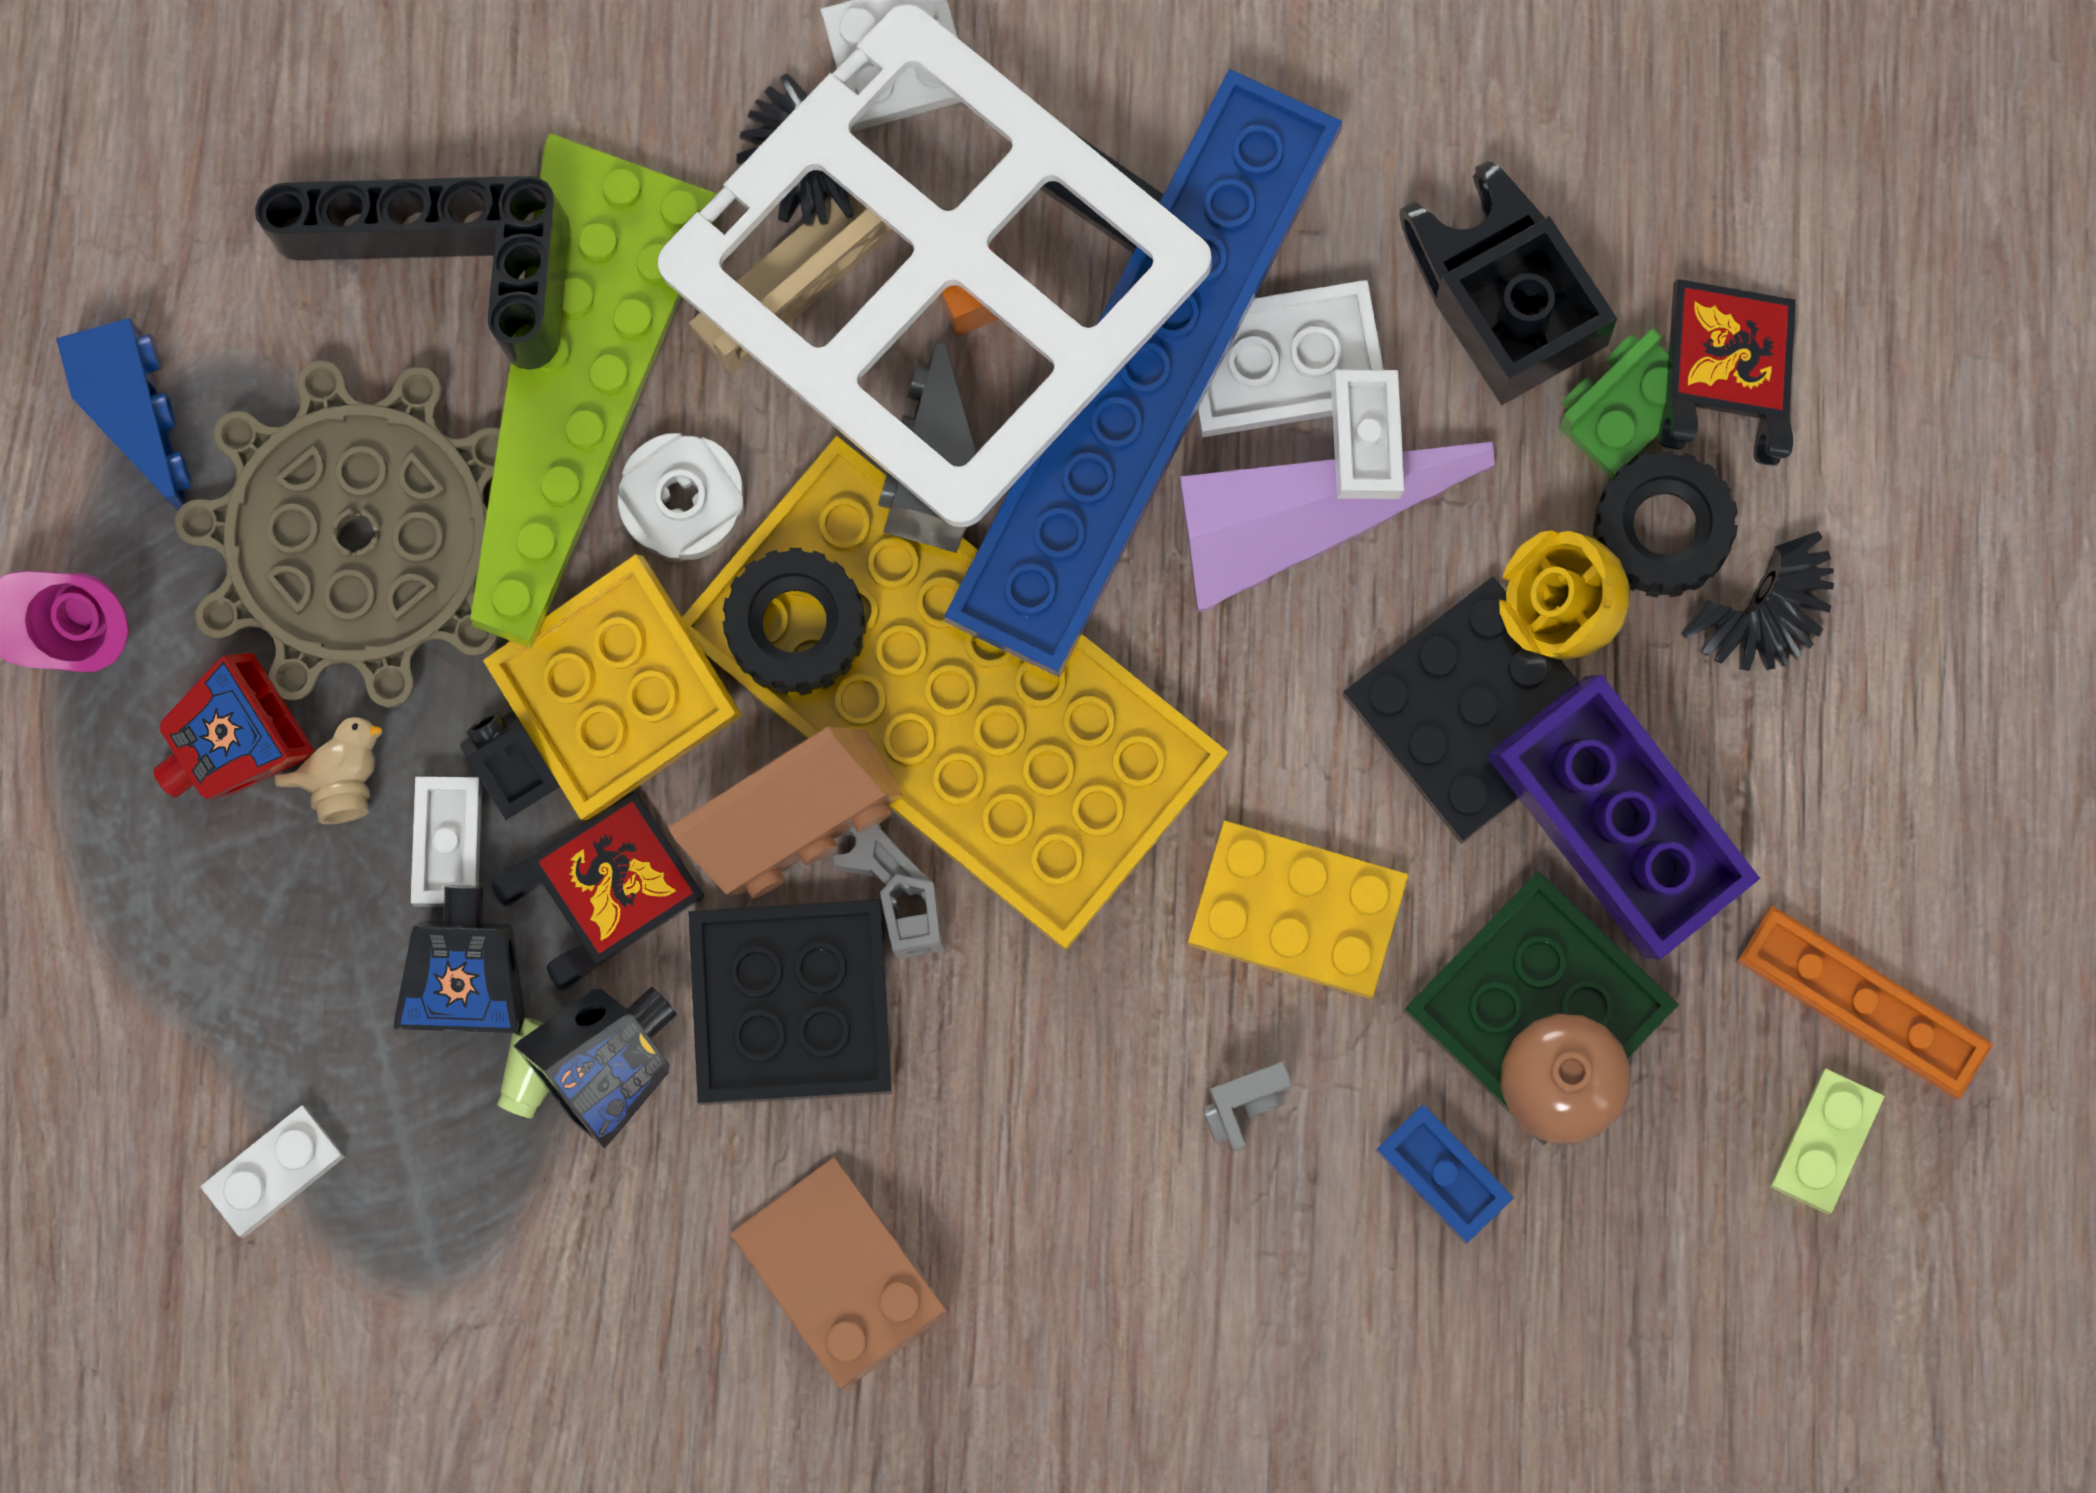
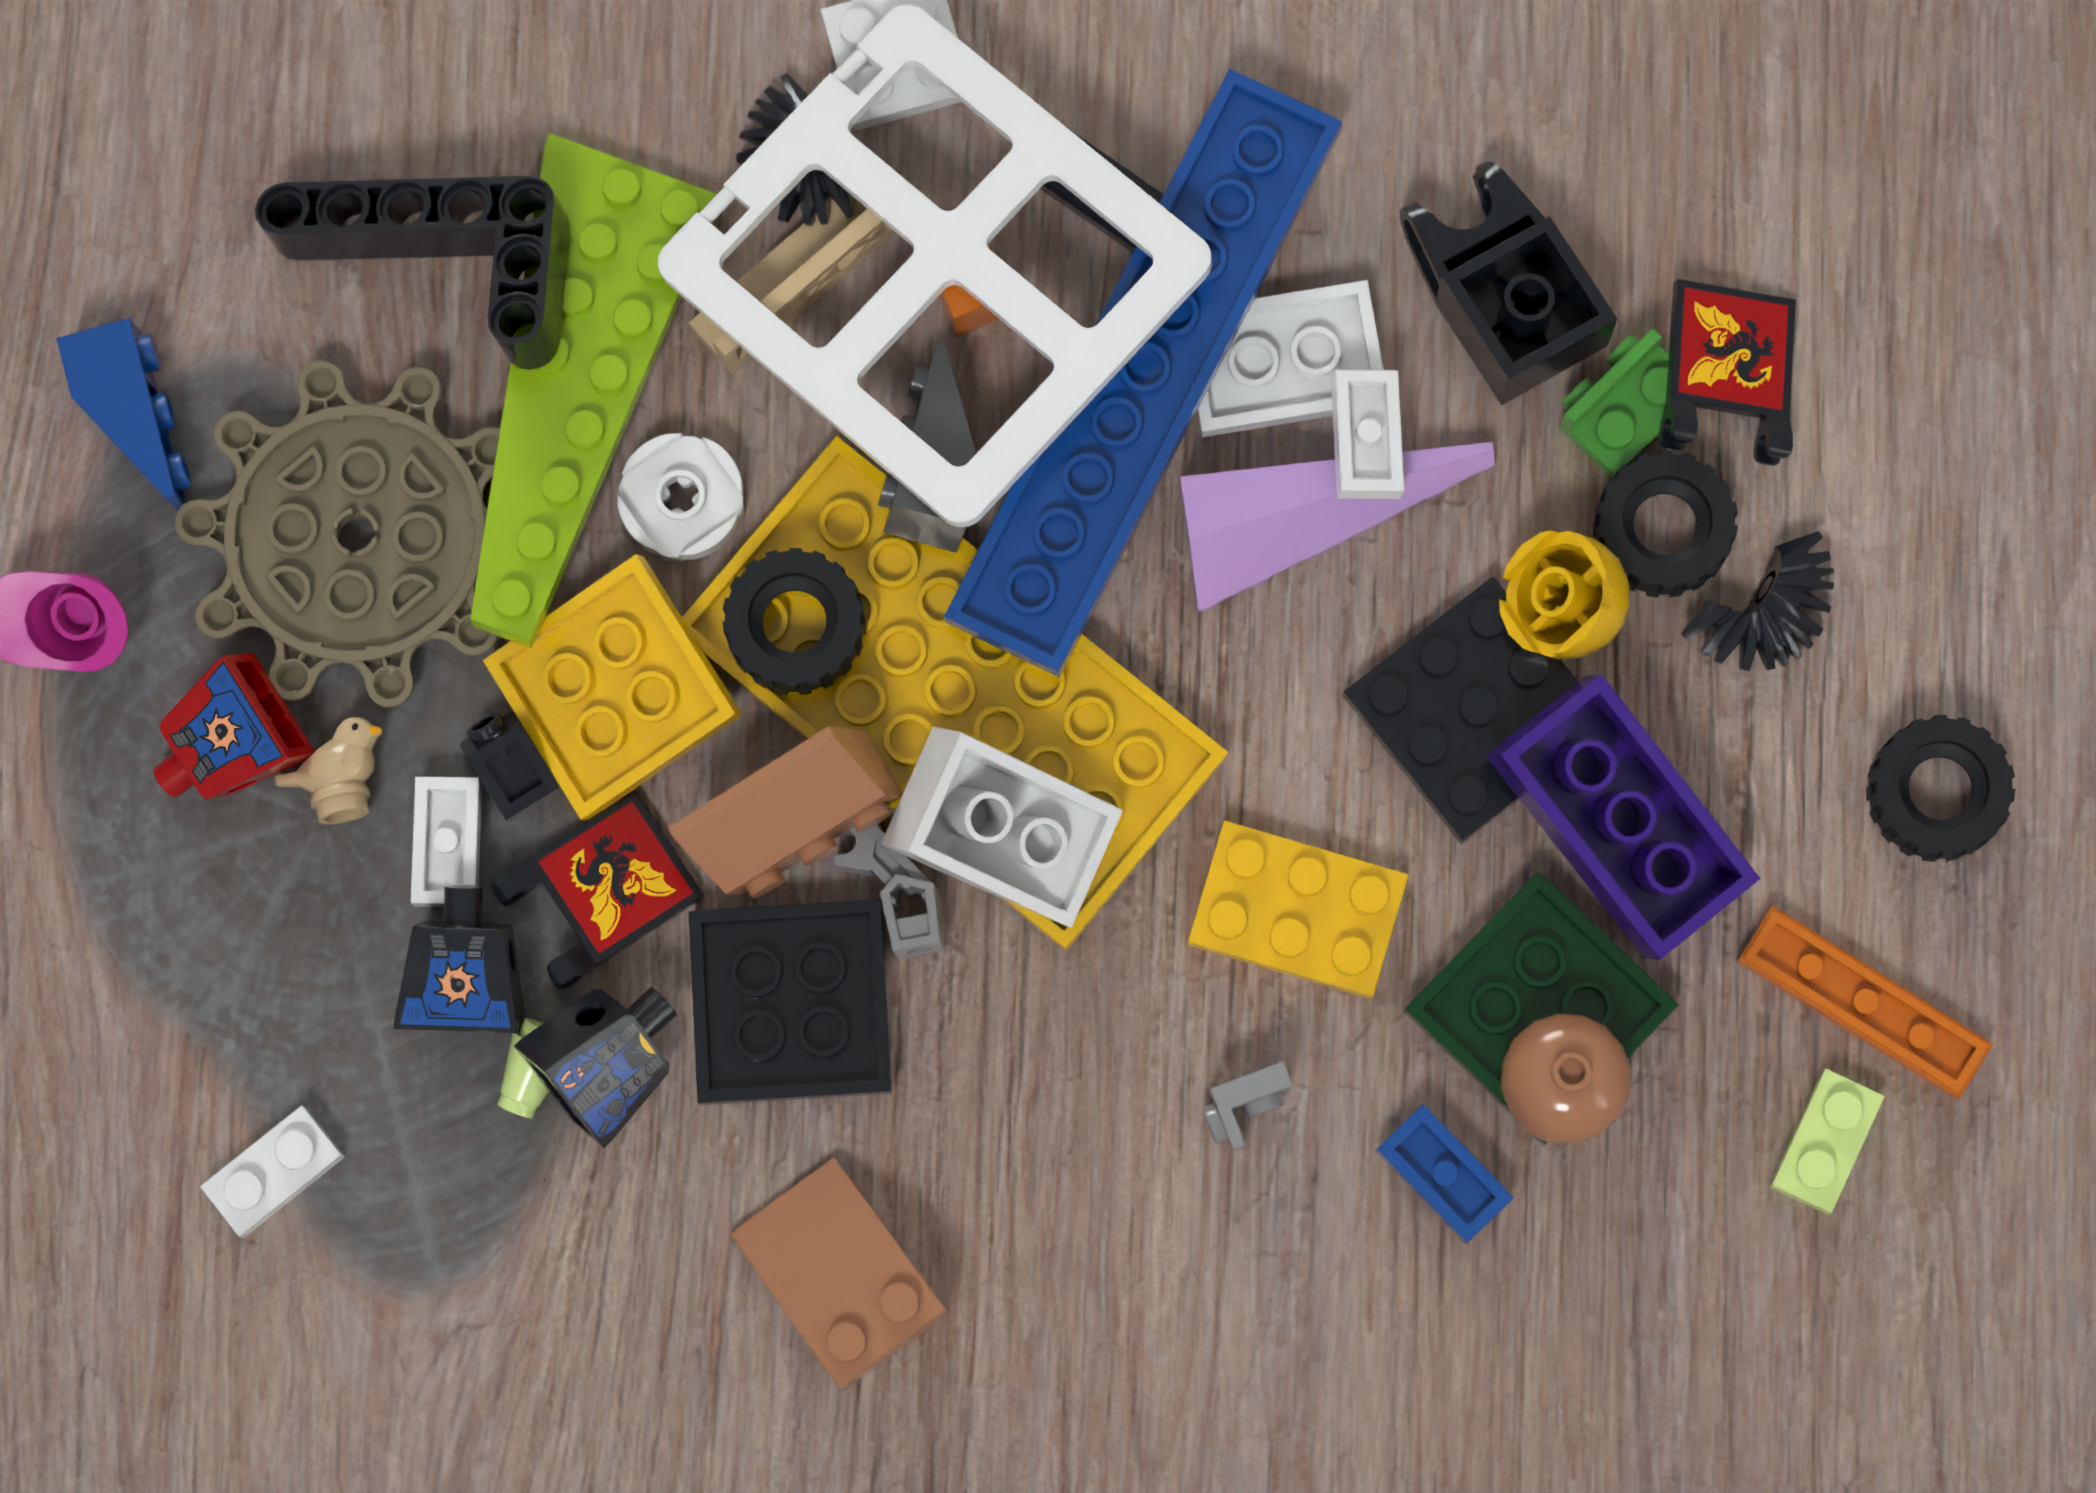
none -> white slope [881,726,1123,928]
none -> black tyre [1866,715,2016,862]

